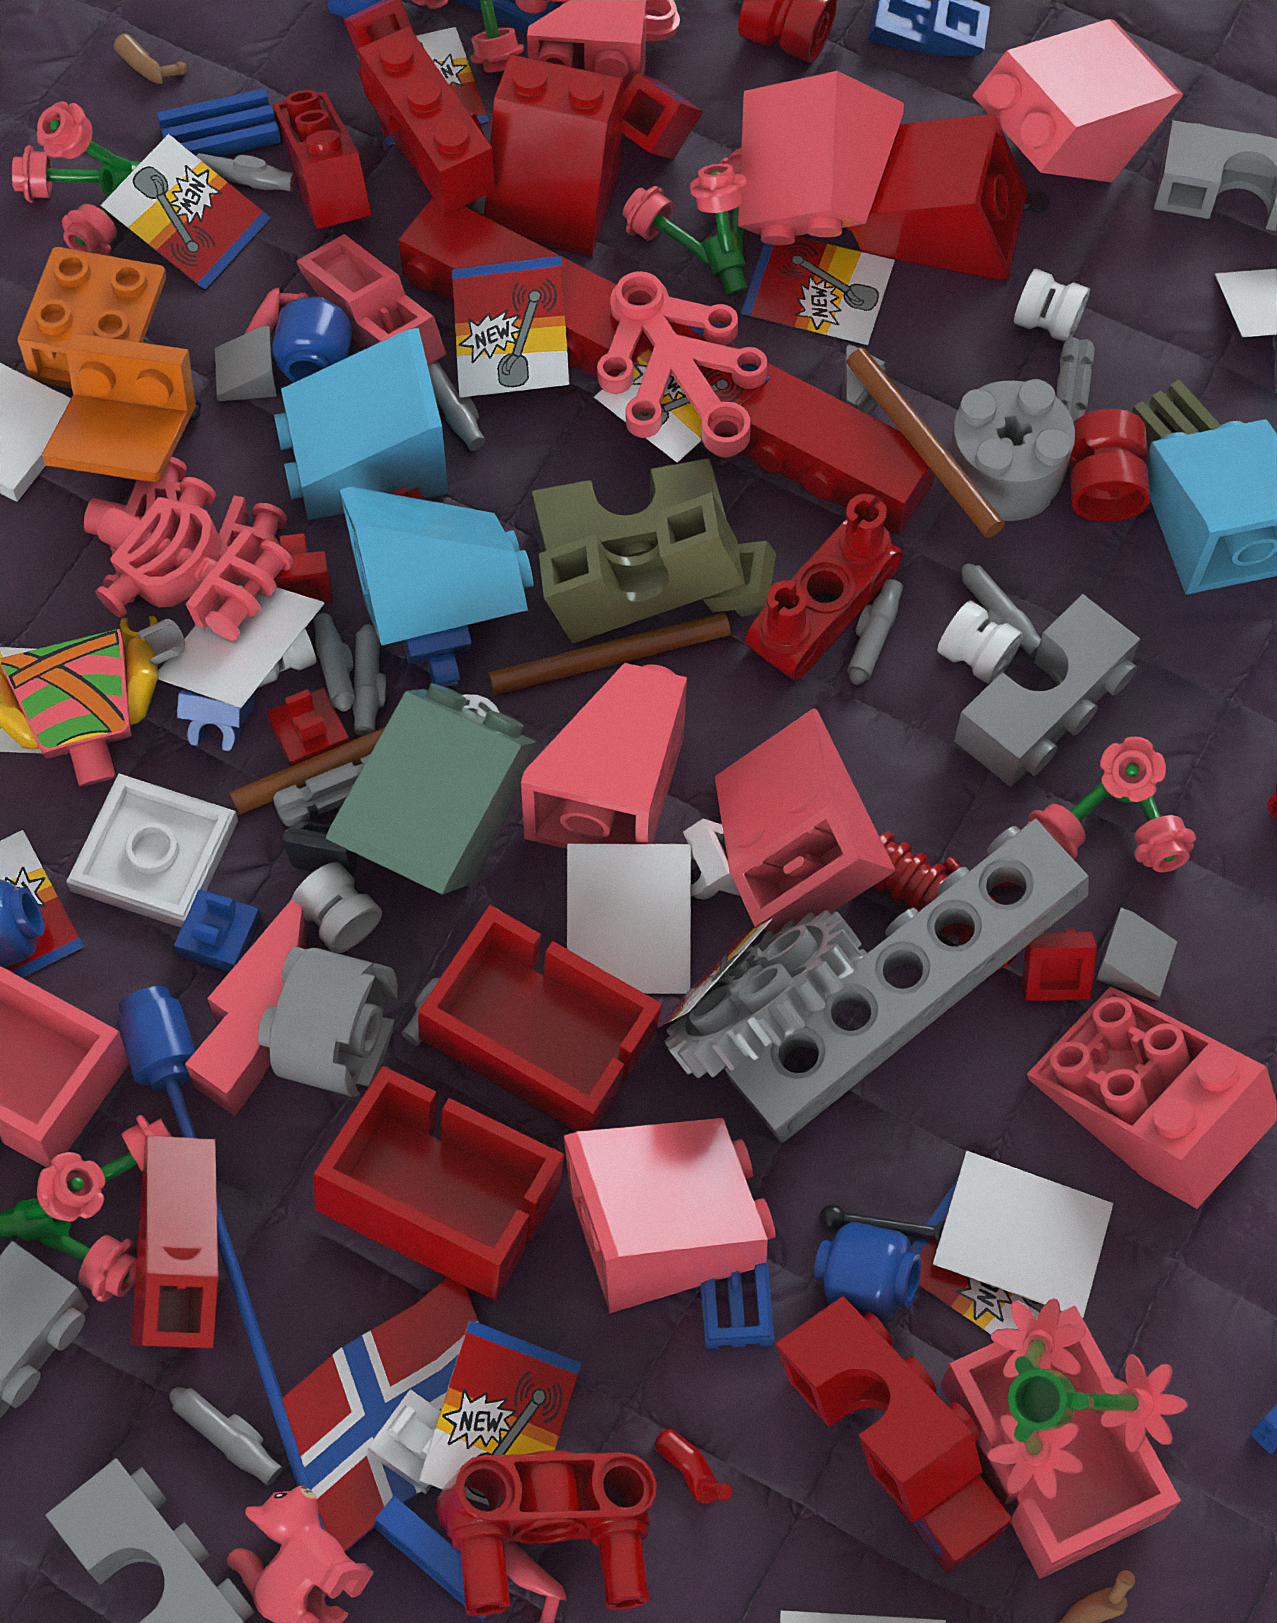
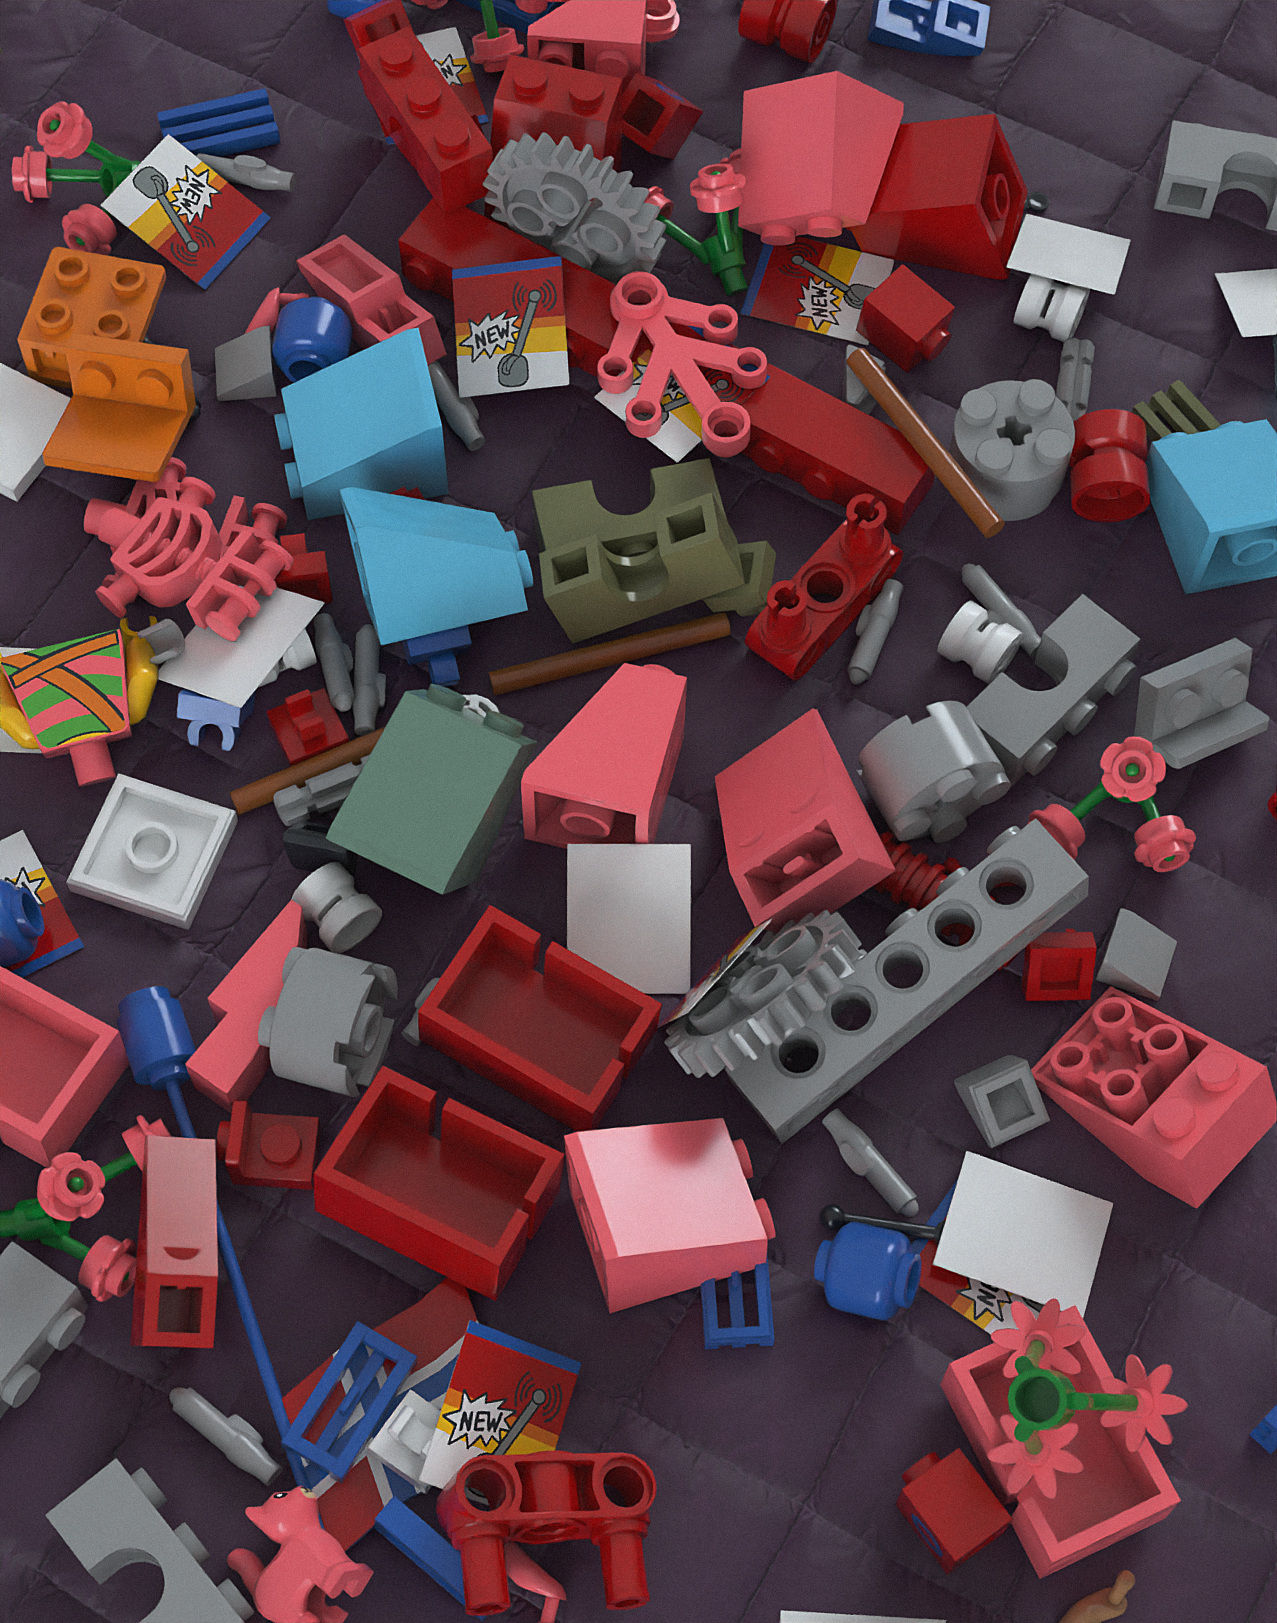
medium nougat piece [114,34,187,84] -> none
blue tile [174,889,262,972] -> none
red slope [272,90,372,229] -> none
red piece [654,1429,732,1504] -> none
white tile [683,819,740,900] -> none
red arch [776,1296,983,1522] -> none
coral slope [972,19,1184,183] -> none
none -> red bracket [216,1100,321,1190]
none -> blue tile [281,1321,417,1484]
none -> light grey gear [483,132,666,285]
none -> light grey piece [822,1108,919,1217]
none -> red brick [856,264,955,373]
none -> light grey brick [857,701,1011,843]
none -> light grey slope [954,1055,1050,1148]
none -> white sticker [1006,214,1131,295]
none -> light grey bracket [1134,638,1269,769]

